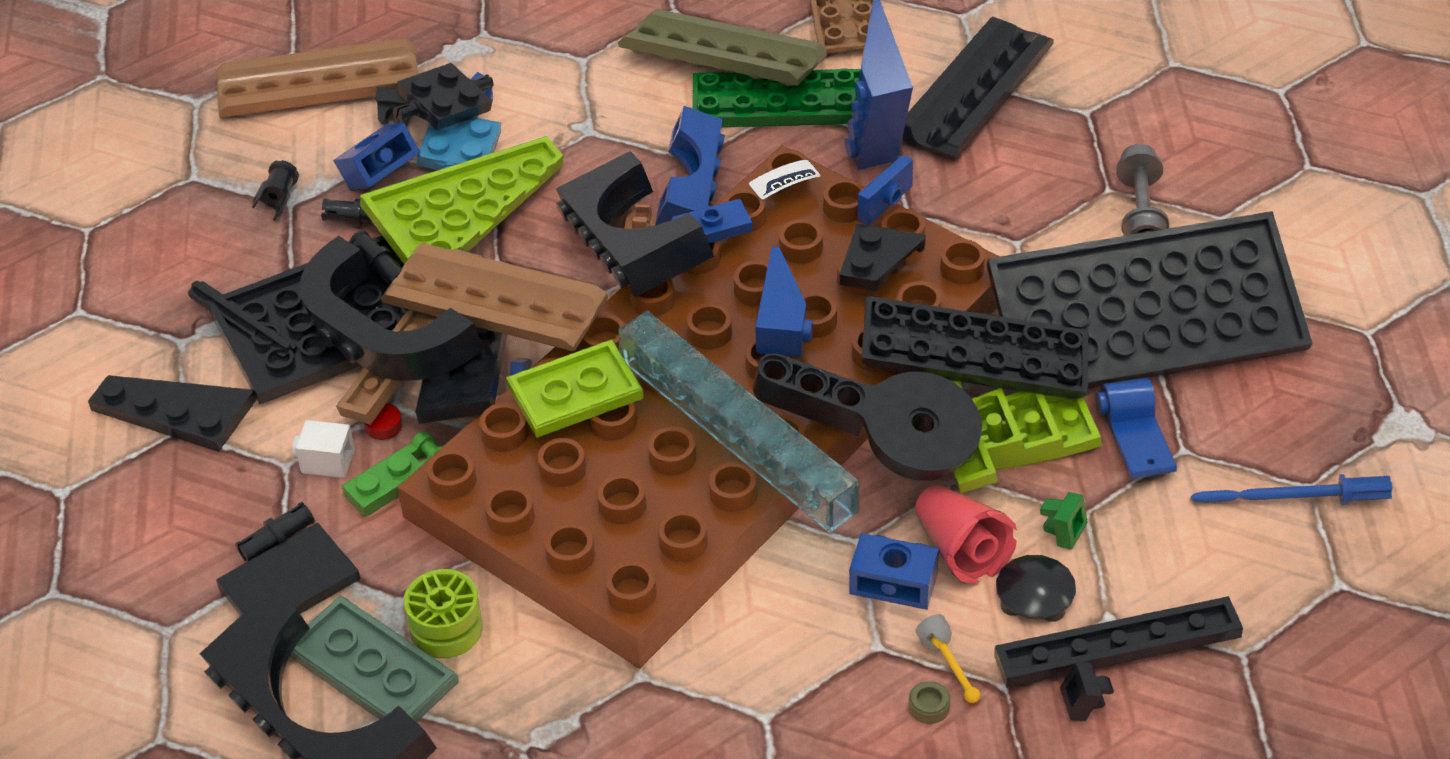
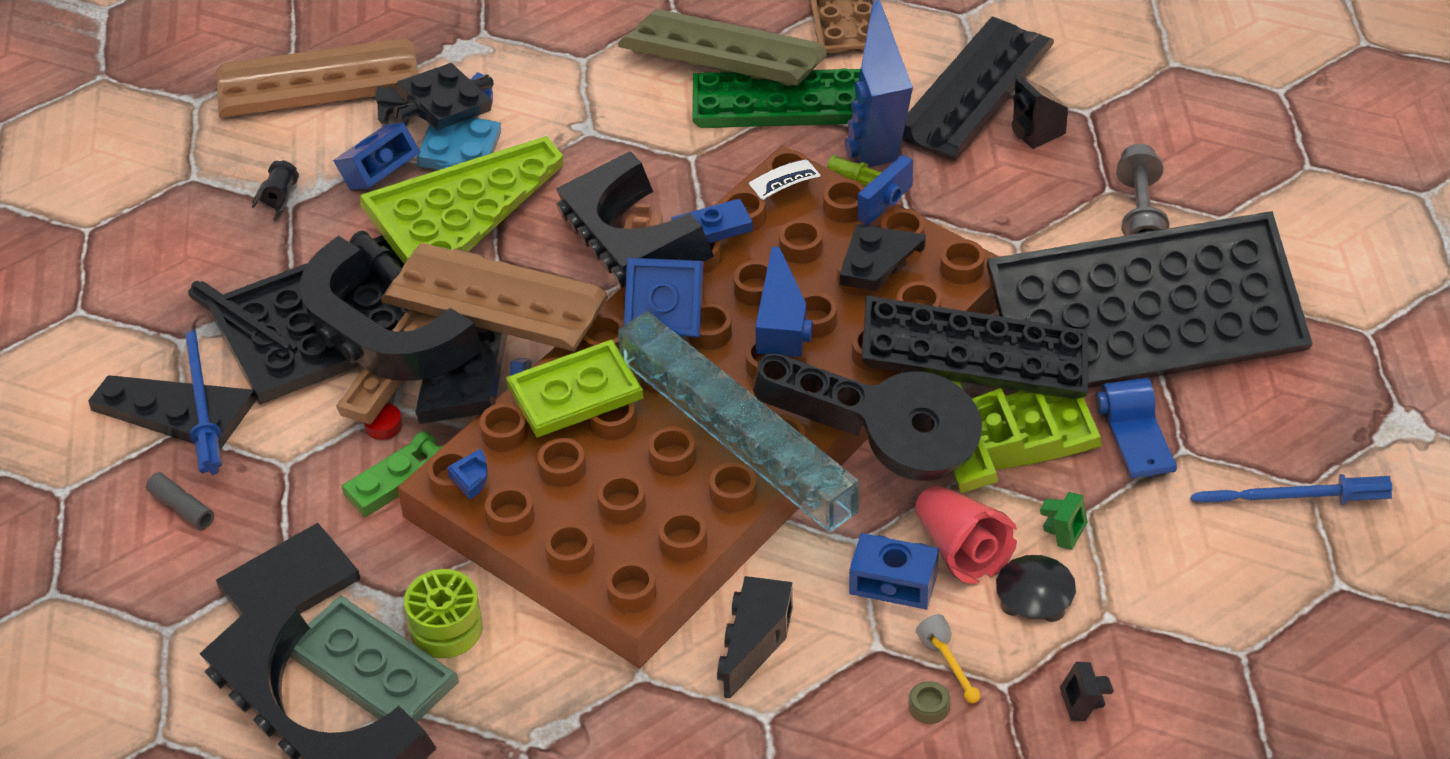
black pin [235,502,315,562] -> none
white brick [293,420,355,478] -> none
black pin [321,198,374,227] -> none
blue arch [655,106,725,225] -> none
black plate [994,596,1243,688] -> none
none -> dark grey piece [146,472,214,530]
none -> blue piece [185,329,222,475]
none -> blue tile [447,449,488,500]
none -> blue tile [624,258,704,337]
none -> black slope [717,576,793,698]
none -> lime axle [826,155,881,187]
none -> black slope [1012,76,1068,149]

